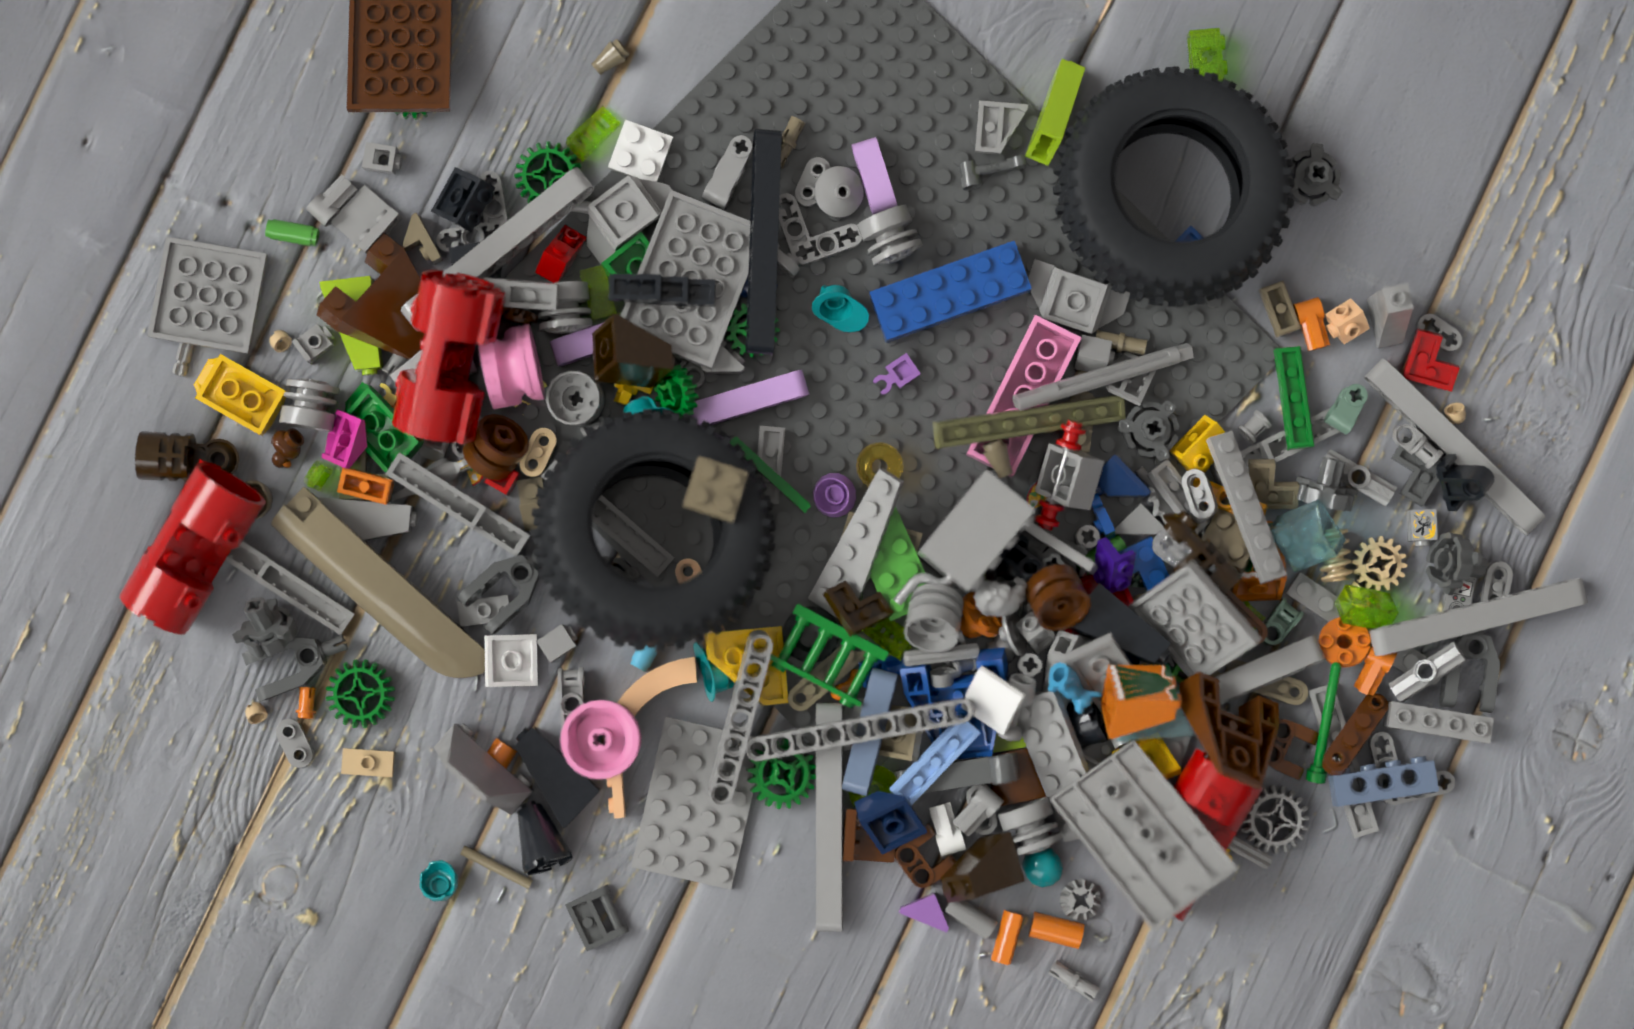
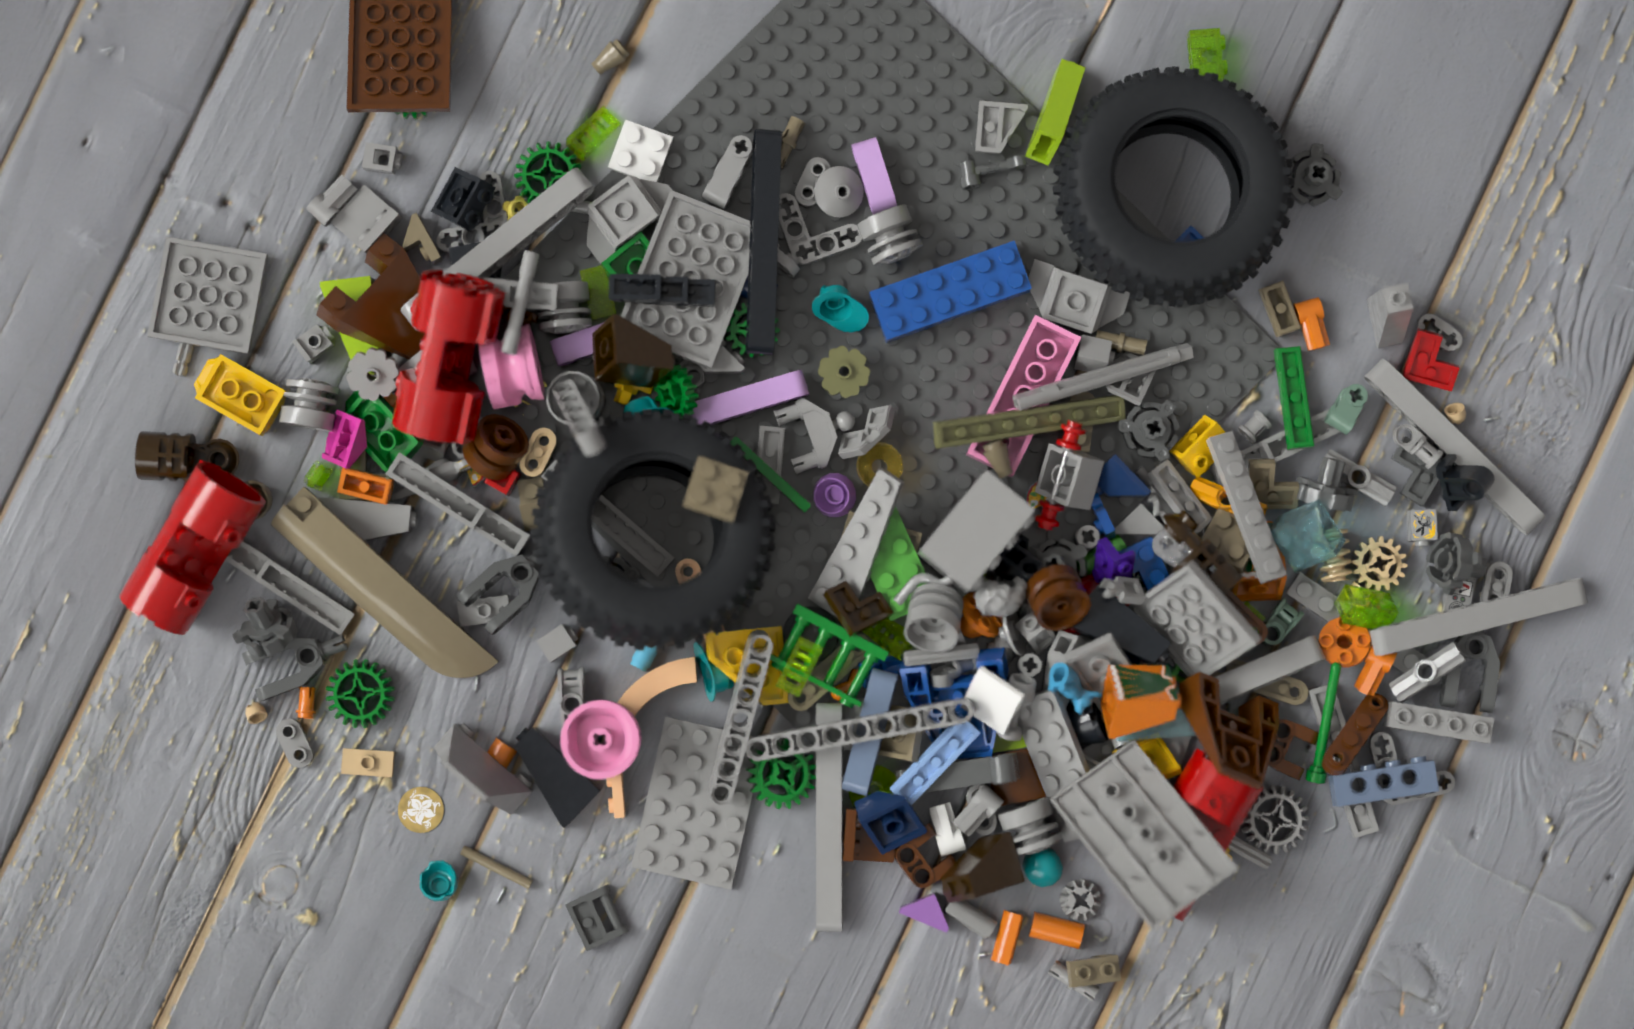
bright green piece [265,219,319,246] -> none
tan hinge [269,330,292,353] -> none
reddish brown animal [271,428,304,468] -> none
white plate [484,634,538,687] -> none
black cone [517,801,573,875] -> none
red slope [535,225,587,283] -> none
medium lavender plate [873,353,921,395] -> none
light grey tile [1026,522,1098,575] -> none
light grey plate [1182,469,1217,520] -> none
light nougat brick [1325,298,1370,345] -> none
none -> light grey plant [346,347,399,401]
none -> pearl gold sticker [398,787,444,833]
none -> light grey piece [501,251,539,356]
none -> light yellow plate [502,196,528,220]
none -> light grey beam [552,379,605,456]
none -> light grey connector [774,398,855,475]
none -> clear neon green slope [776,637,823,697]
none -> olive plant [818,346,870,399]
none -> light grey tile [838,405,895,459]
none -> dark tan plate [1066,954,1121,988]
none -> light grey plate [1099,576,1146,605]

